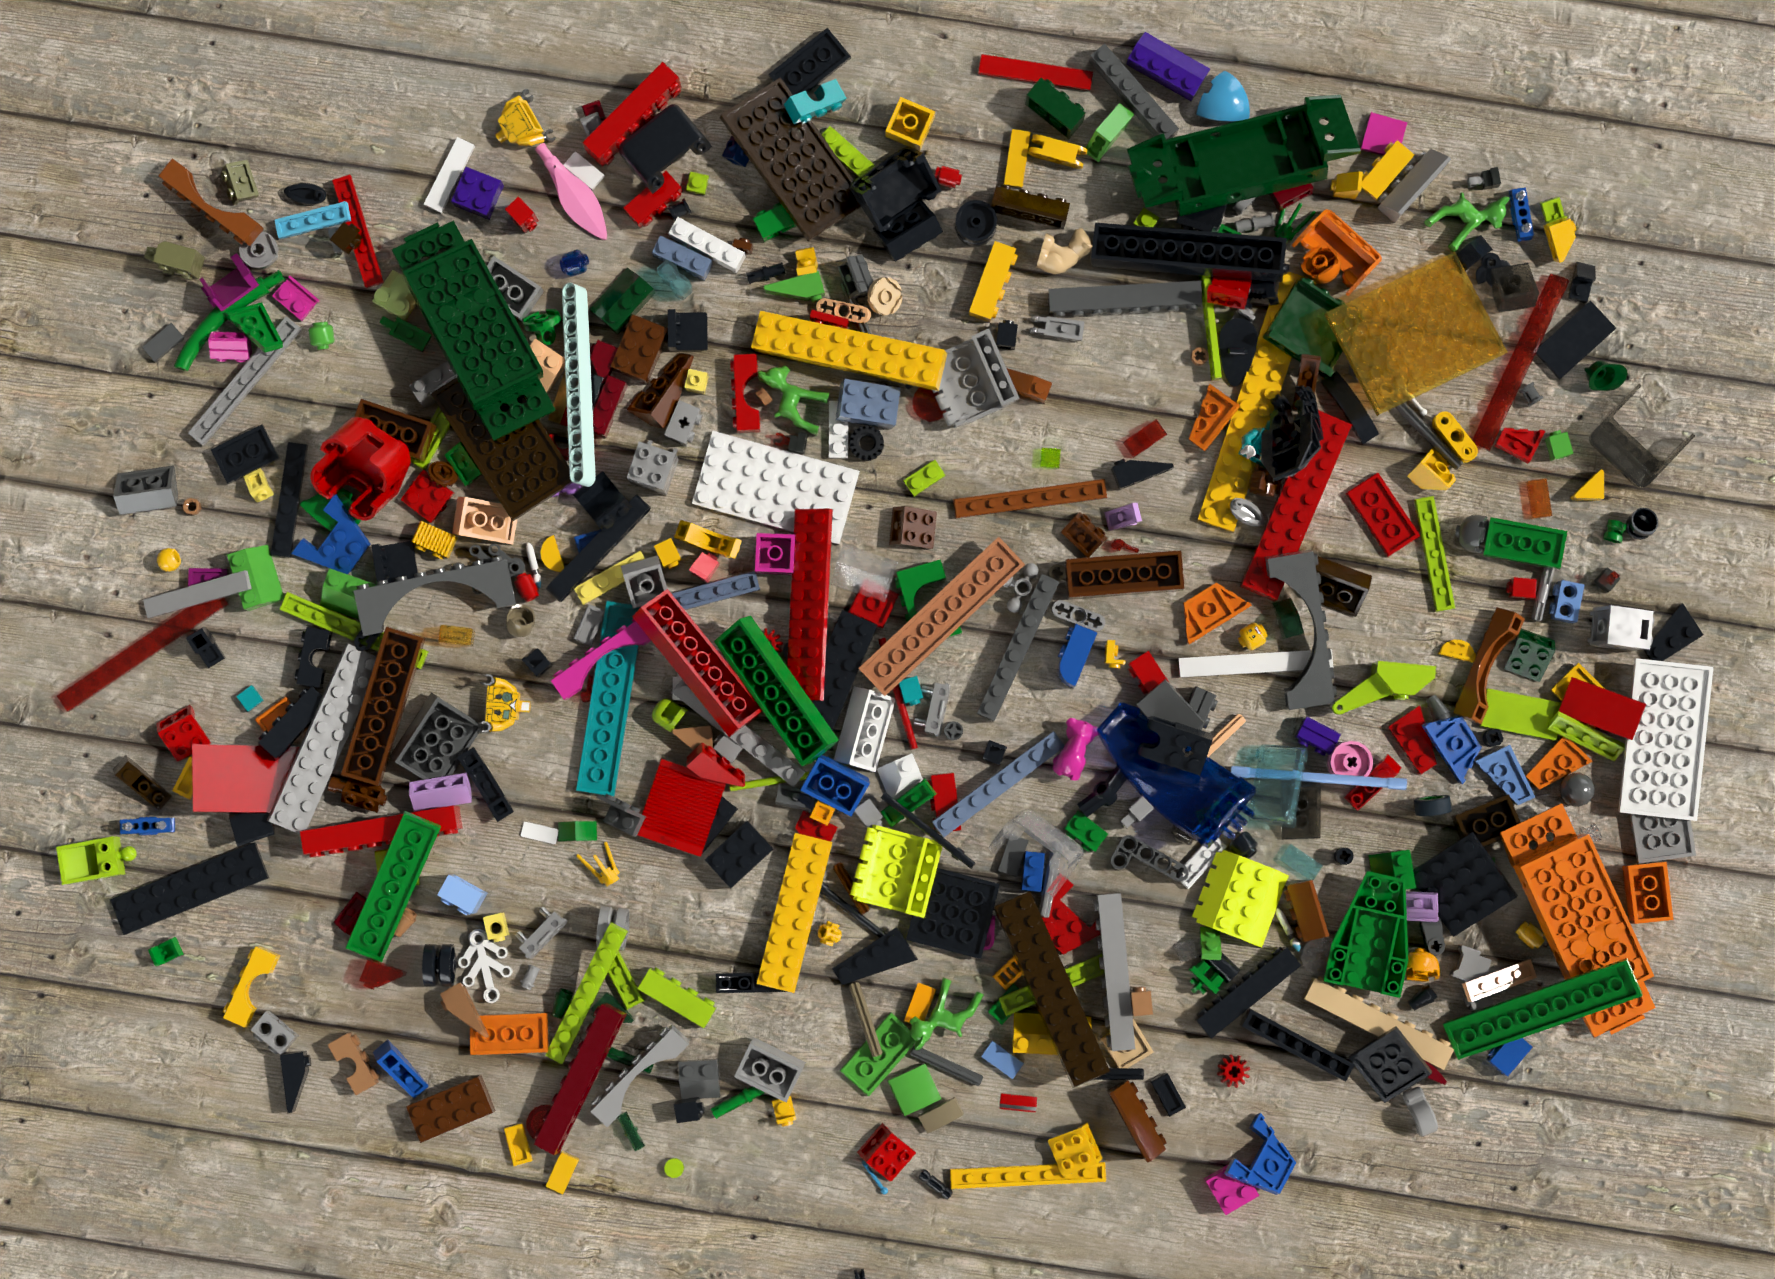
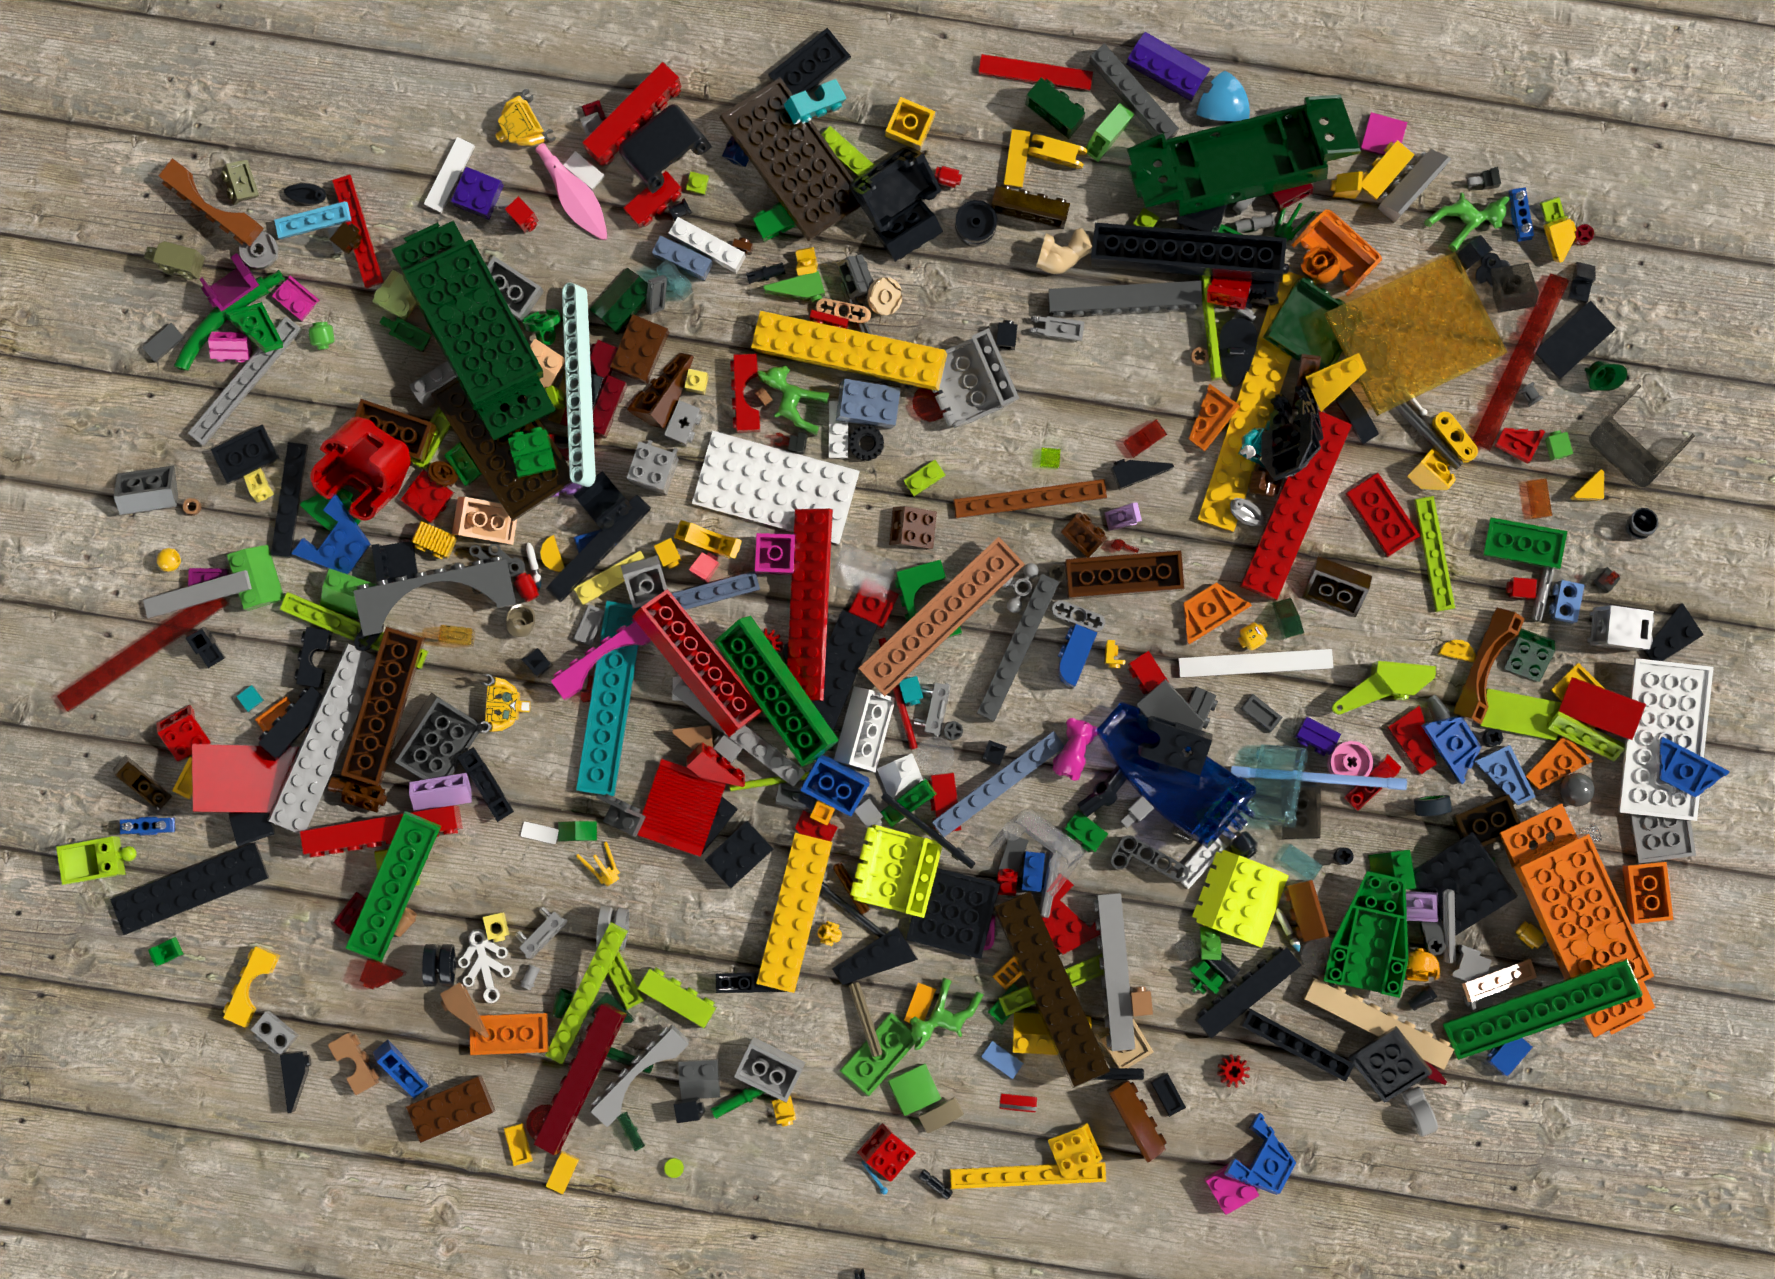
light blue brick [437,874,488,915] -> none
clear blue head [560,250,589,277] -> none
lime helmet [652,699,688,733] -> none
black bracket [668,309,708,351] -> none
dark grey axle [910,1045,983,1086] -> none
yellow brick [969,241,1018,323] -> none
dark orange slope [1007,368,1052,404] -> none
light nougat axle [1206,714,1246,759] -> none
dark grey arch [1265,549,1337,710] -> none
dark grey cylinder [1455,515,1488,554] -> none
green wheel [1603,519,1627,544] -> none
none -> green plate [508,427,556,478]
none -> lime plate [545,385,566,410]
none -> dark grey tile [645,275,667,315]
none -> clear plate [916,737,954,775]
none -> red bracket [997,868,1018,896]
none -> dark grey tile [1240,694,1283,733]
none -> yellow wing [1306,353,1367,412]
none -> light grey axle [1443,889,1456,963]
none -> dark red wheel [1574,224,1594,246]
none -> blue wing [1659,737,1730,797]

